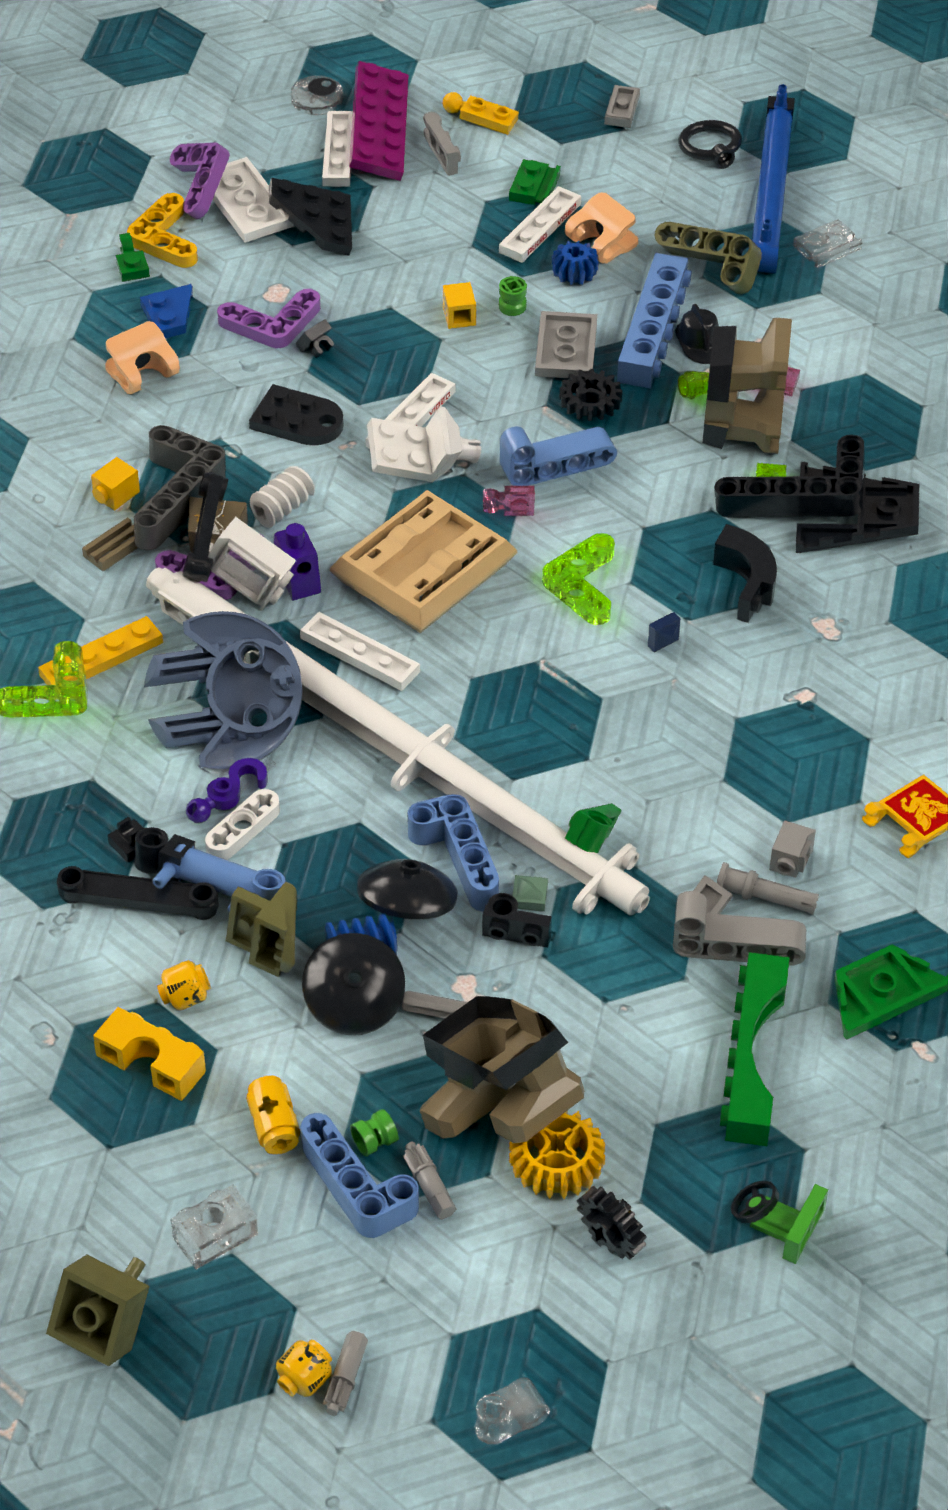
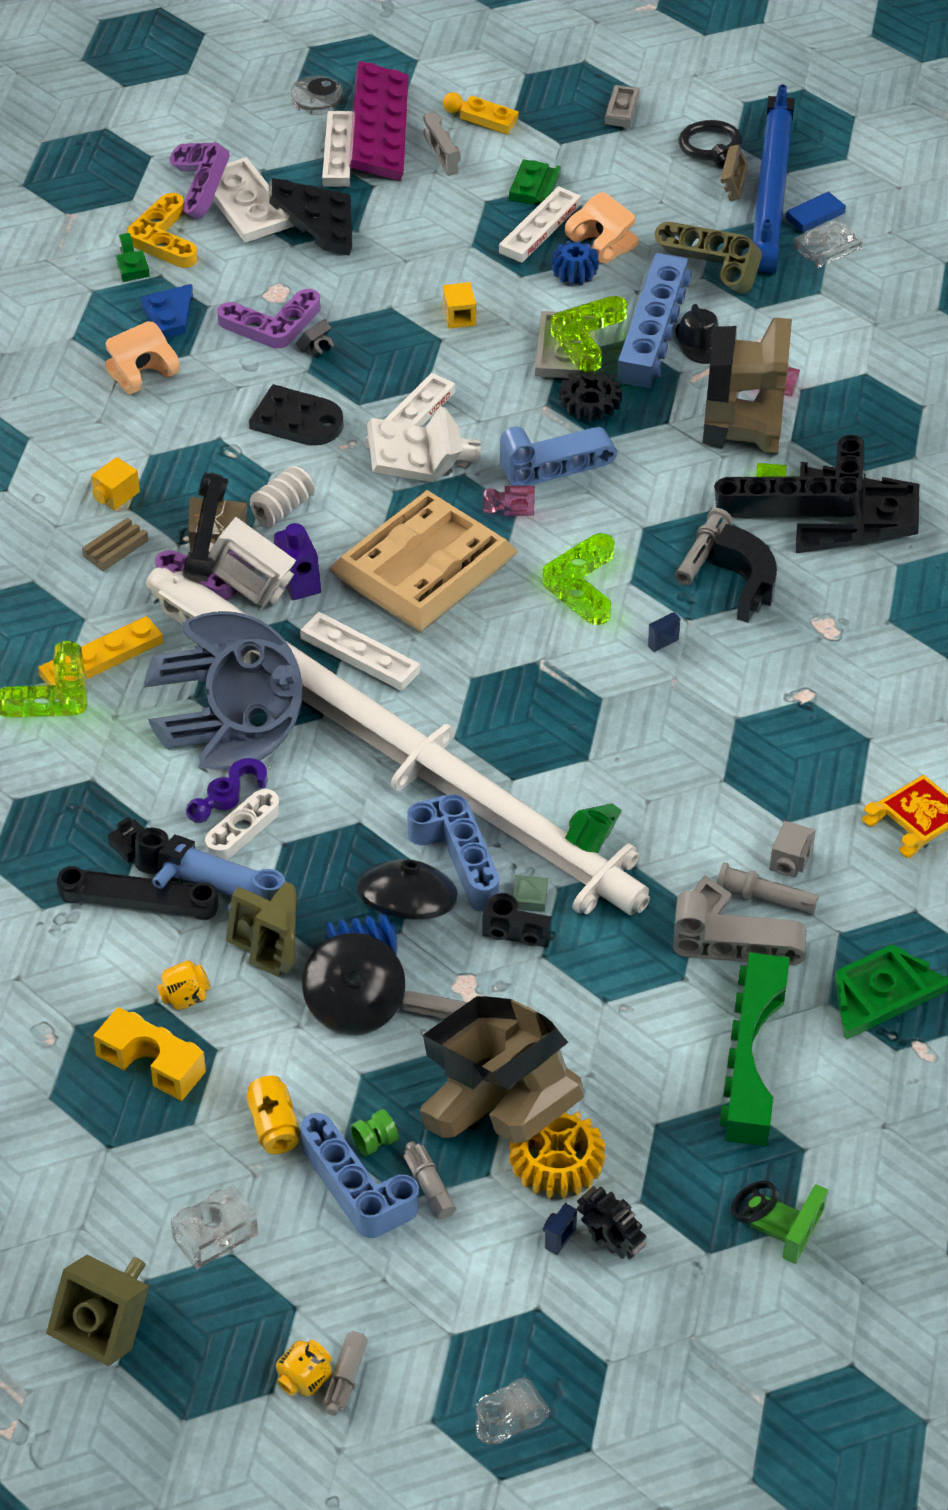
dark grey beam [134,425,226,550] -> none
bright green wheel [499,276,527,316] -> none
clear neon green cone [678,371,709,400] -> none
none -> dark blue plate [543,1203,578,1255]
none -> clear neon green beam [551,296,627,372]
none -> light grey pin [674,508,733,585]
none -> dark tan tile [720,145,748,201]
none -> blue tile [786,191,846,233]

